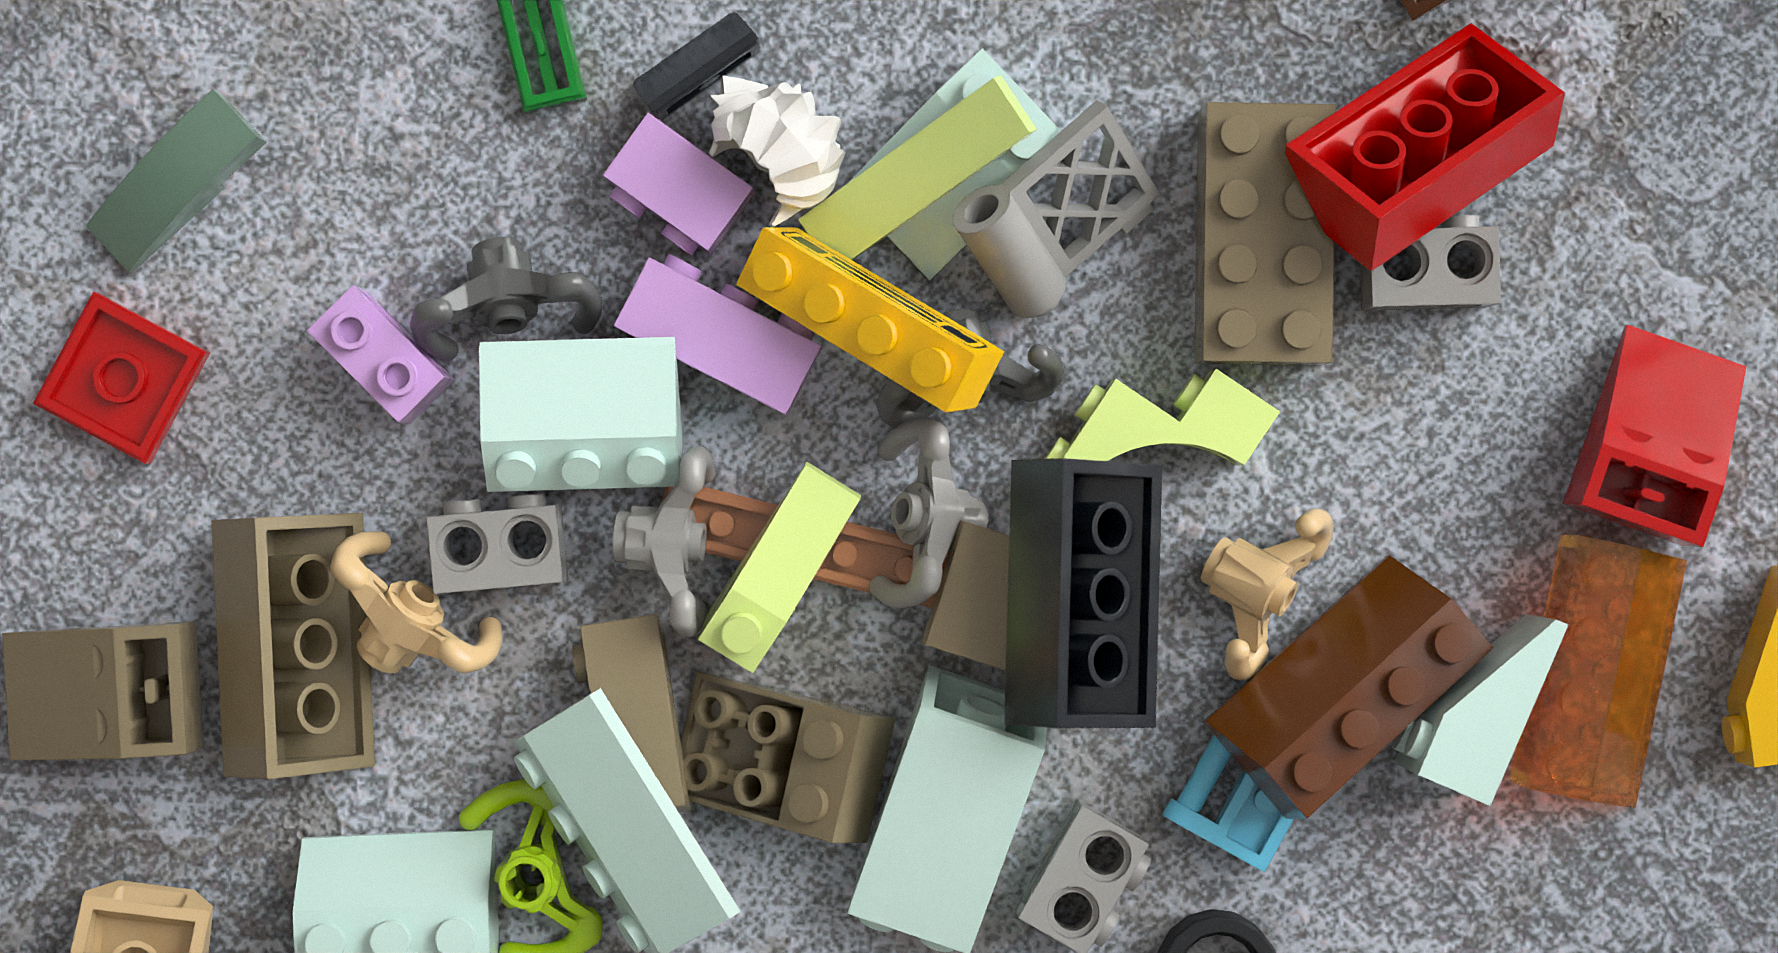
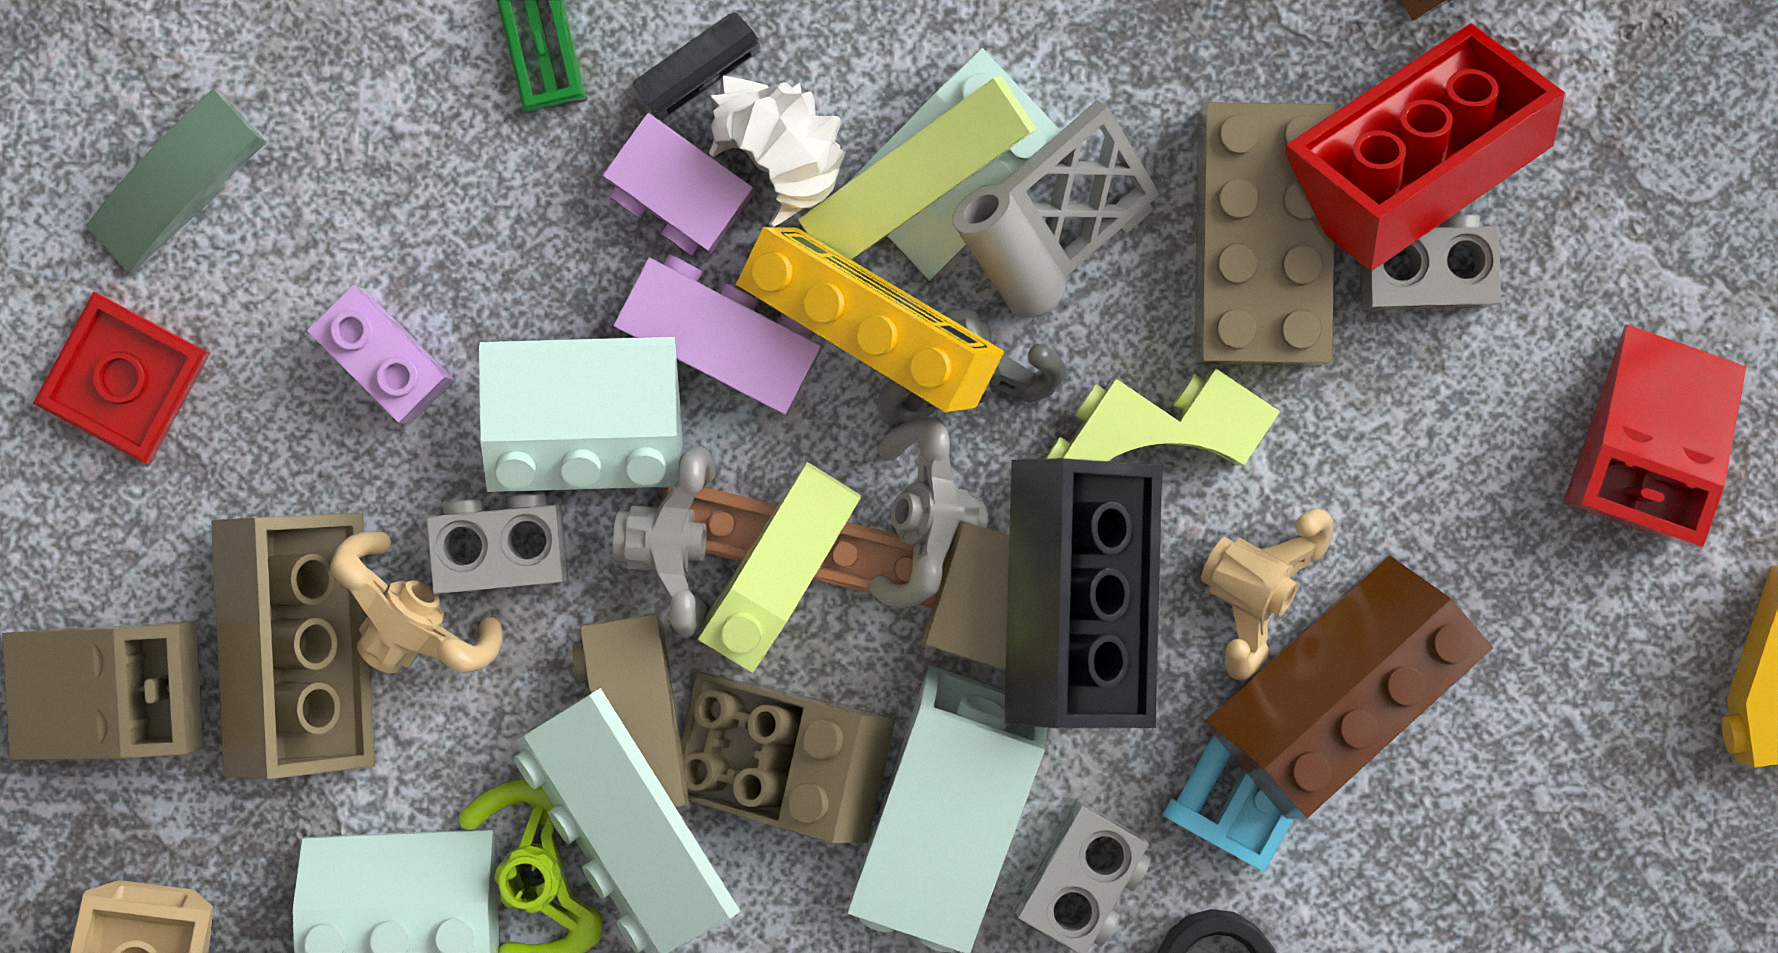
dark grey piece [410,237,602,361] -> none
light aqua slope [1392,614,1568,806] -> none
clear orange slope [1509,534,1687,808] -> none

